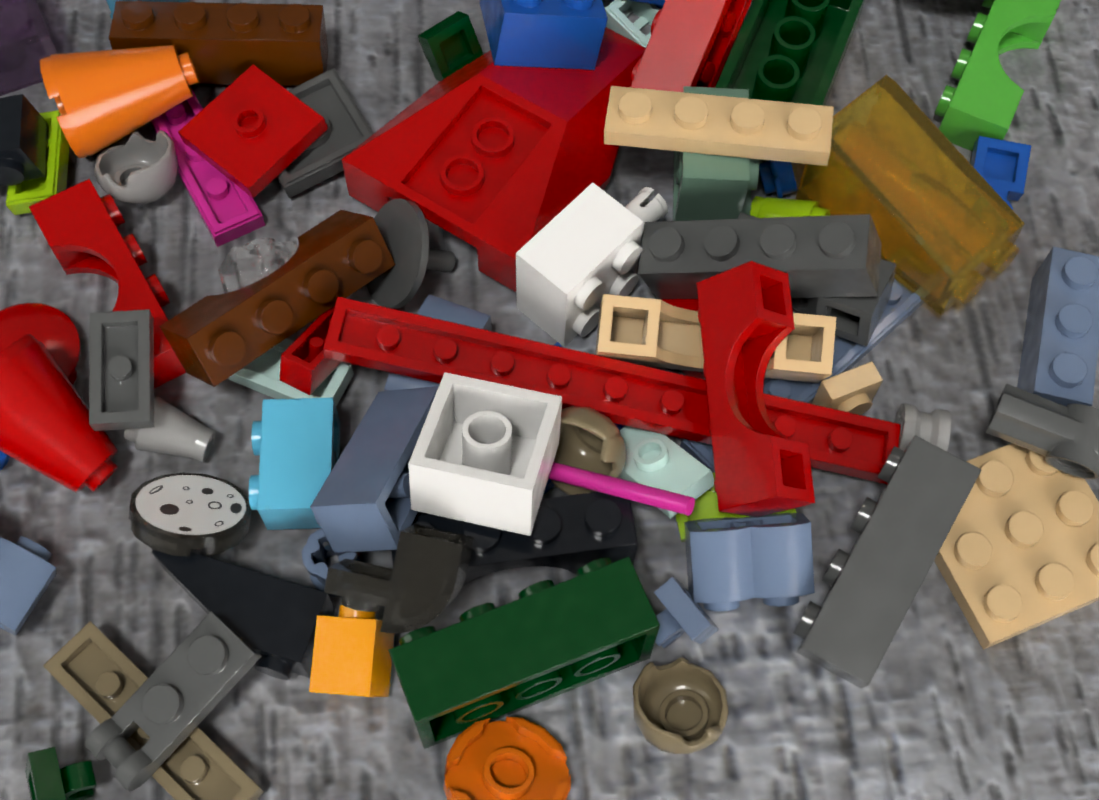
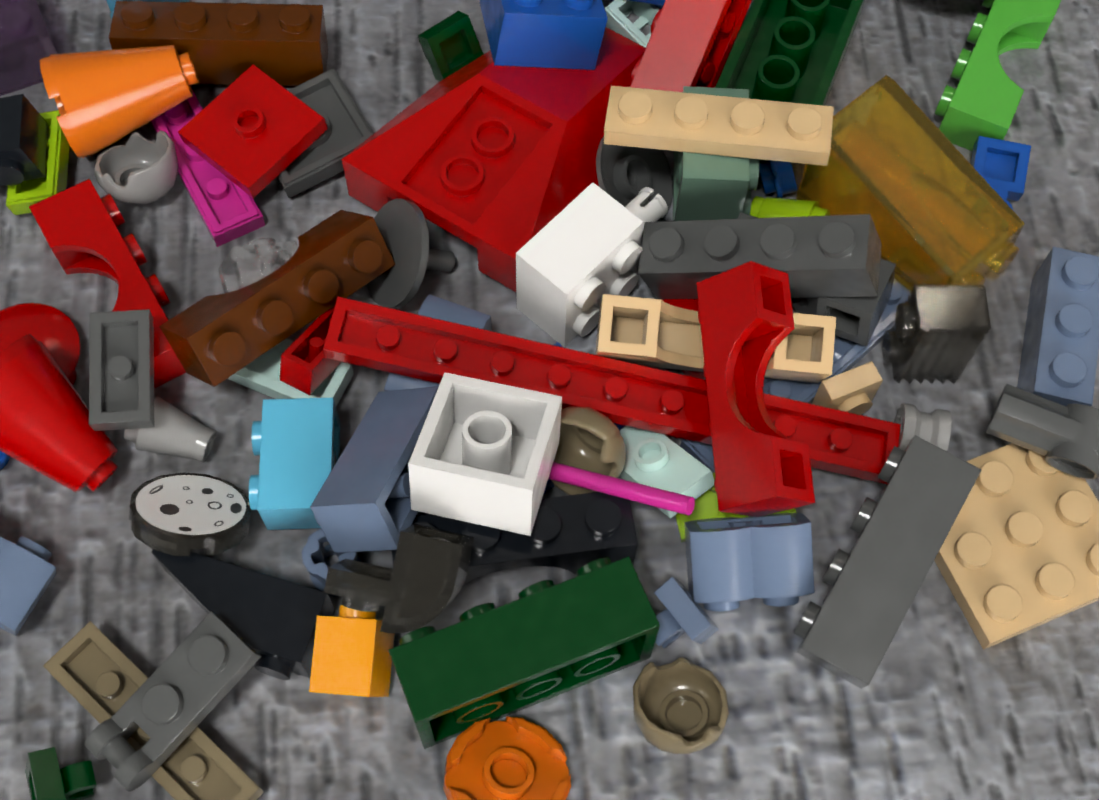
none -> dark grey dish [596,136,673,222]
none -> clear smoke brick [882,284,991,384]

